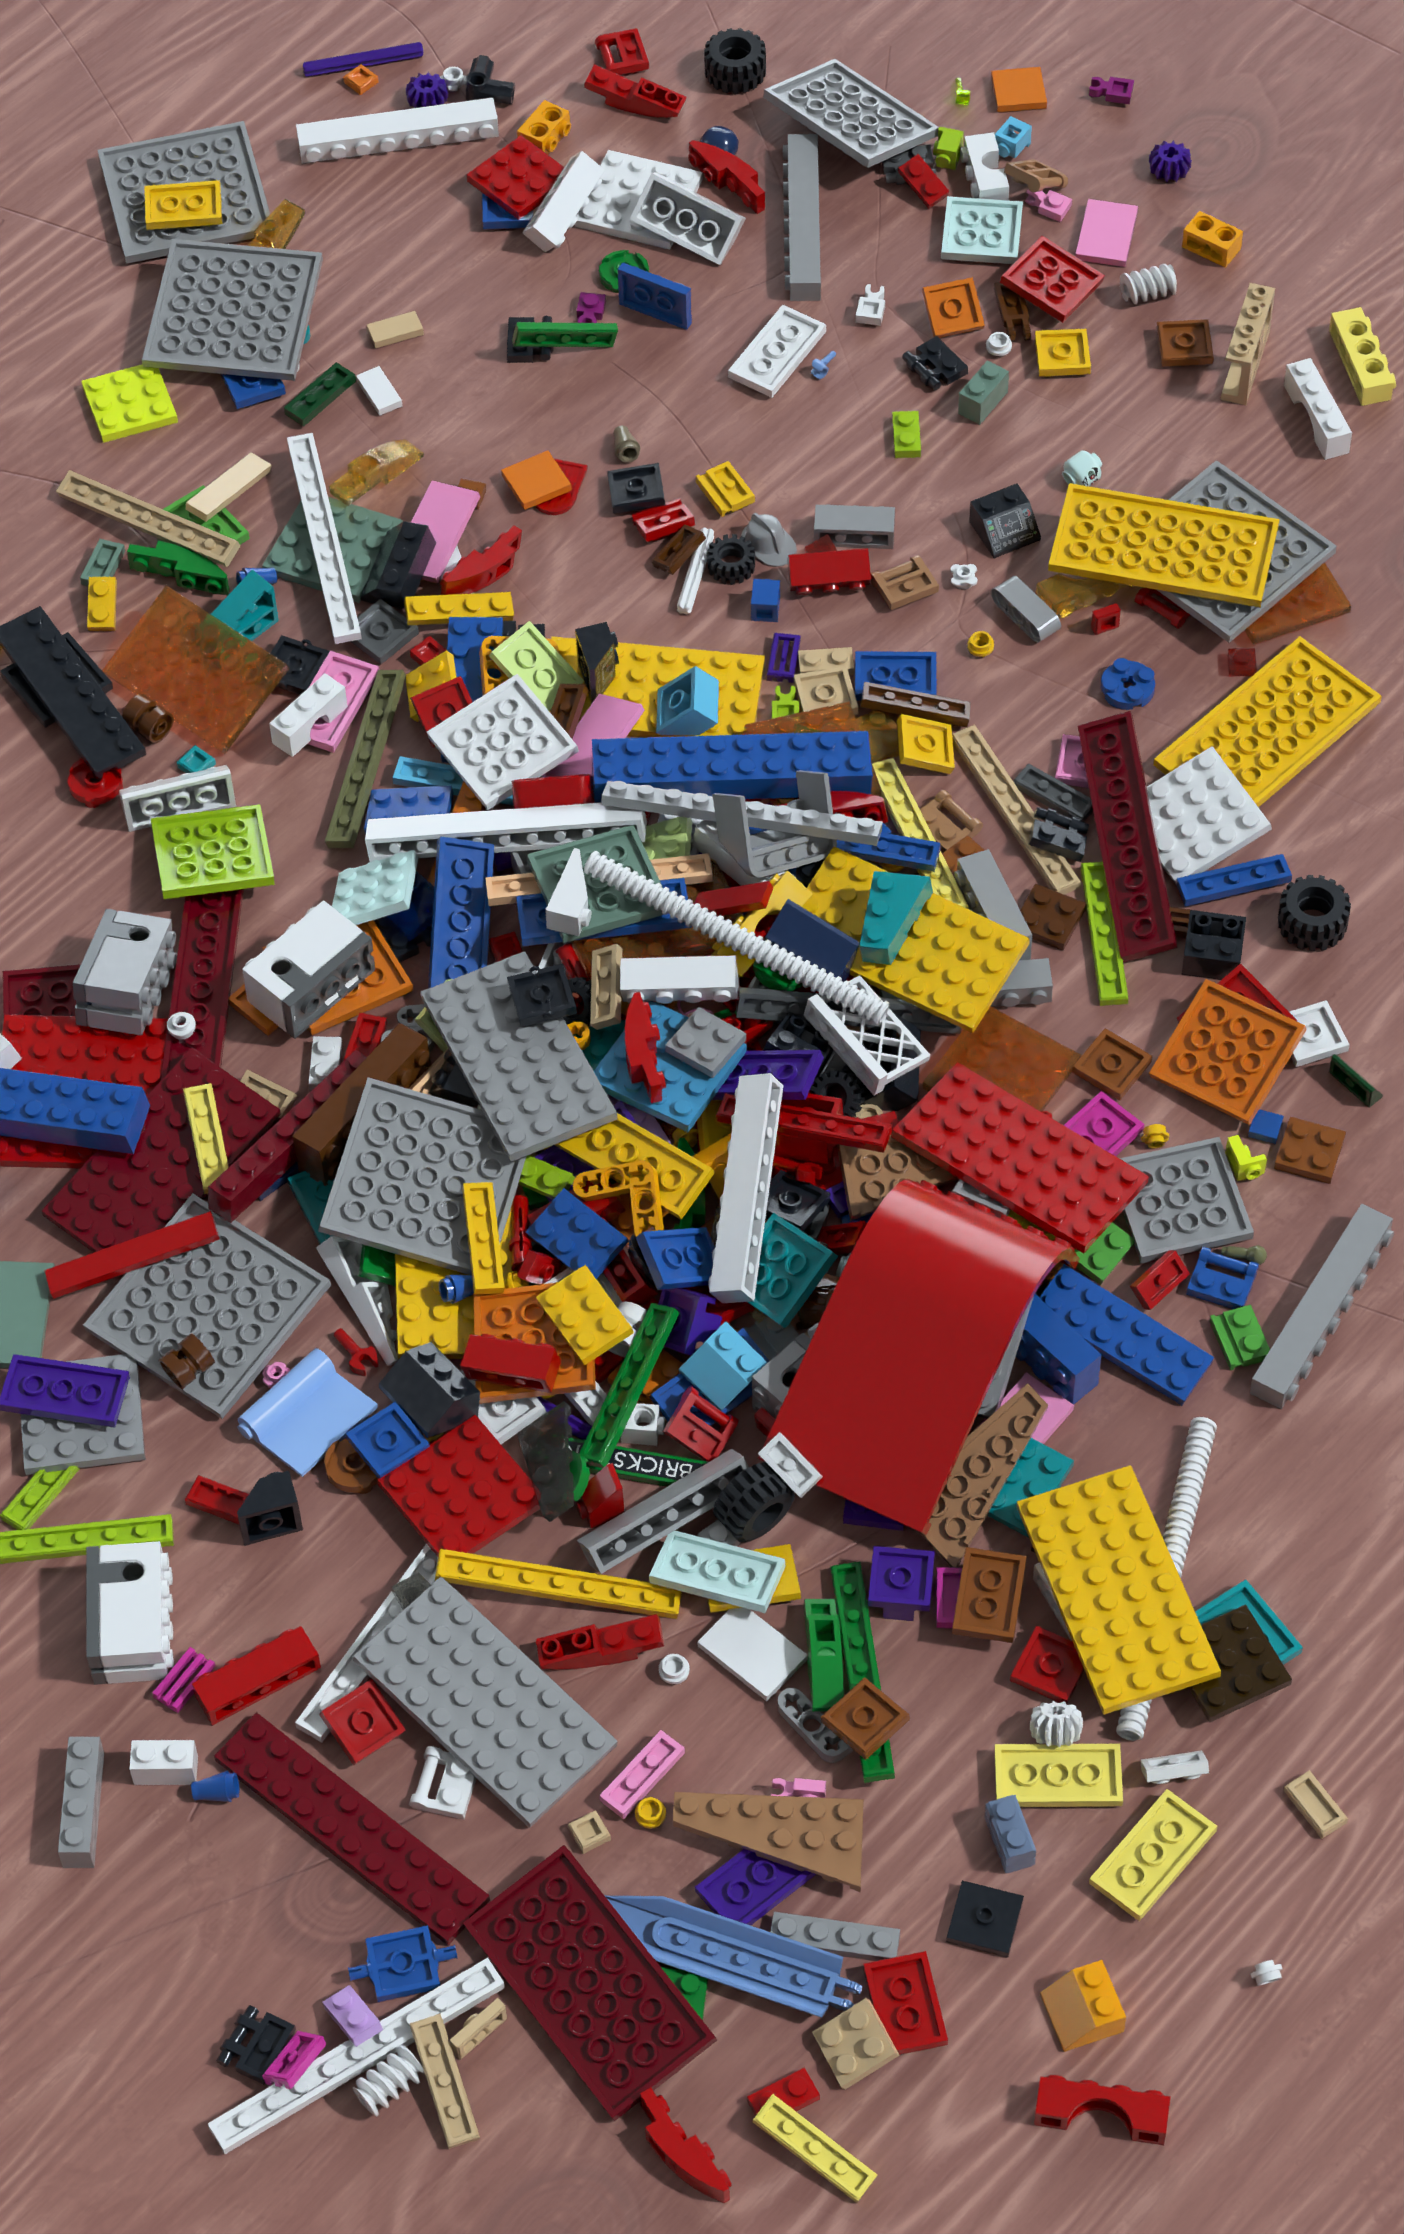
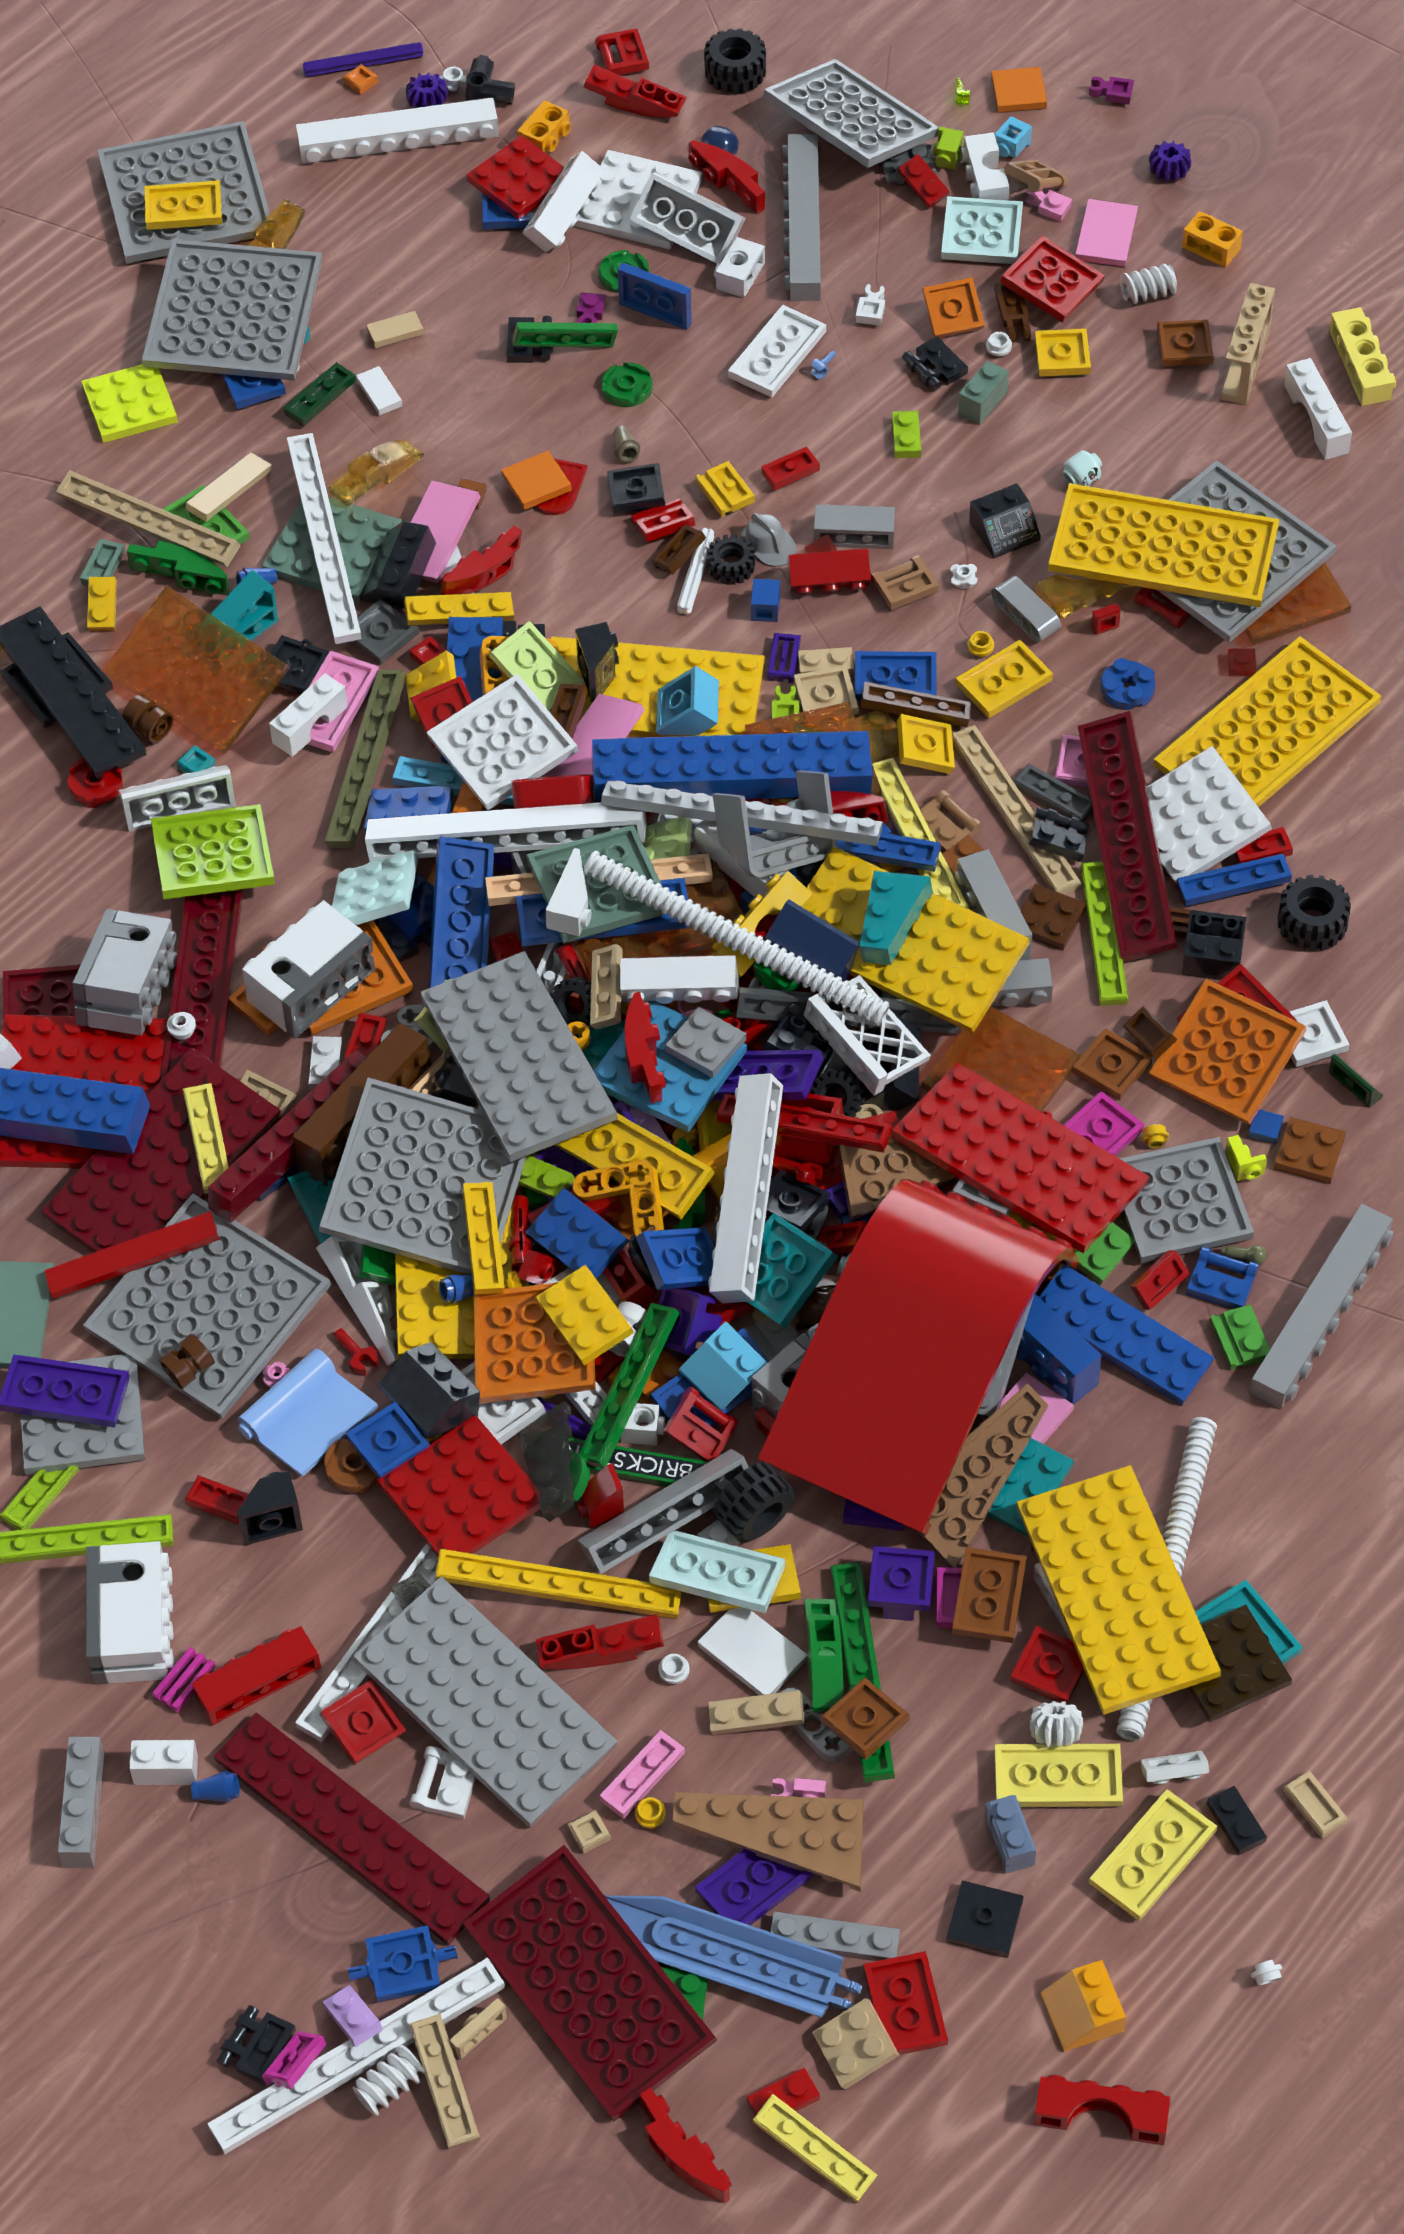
red brick [460,1334,561,1393] -> none
black plate [507,964,577,1027] -> none
red tile [694,881,774,916] -> none
white plate [758,1432,823,1498] -> none
none -> green tile [601,362,653,407]
none -> tan plate [709,1690,804,1735]
none -> white brick [714,237,765,298]
none -> red plate [761,446,820,491]
none -> yellow plate [955,640,1053,719]
none -> reddish brown tile [1123,1006,1177,1059]
none -> black plate [1206,1785,1267,1855]
none -> red plate [1234,827,1293,864]

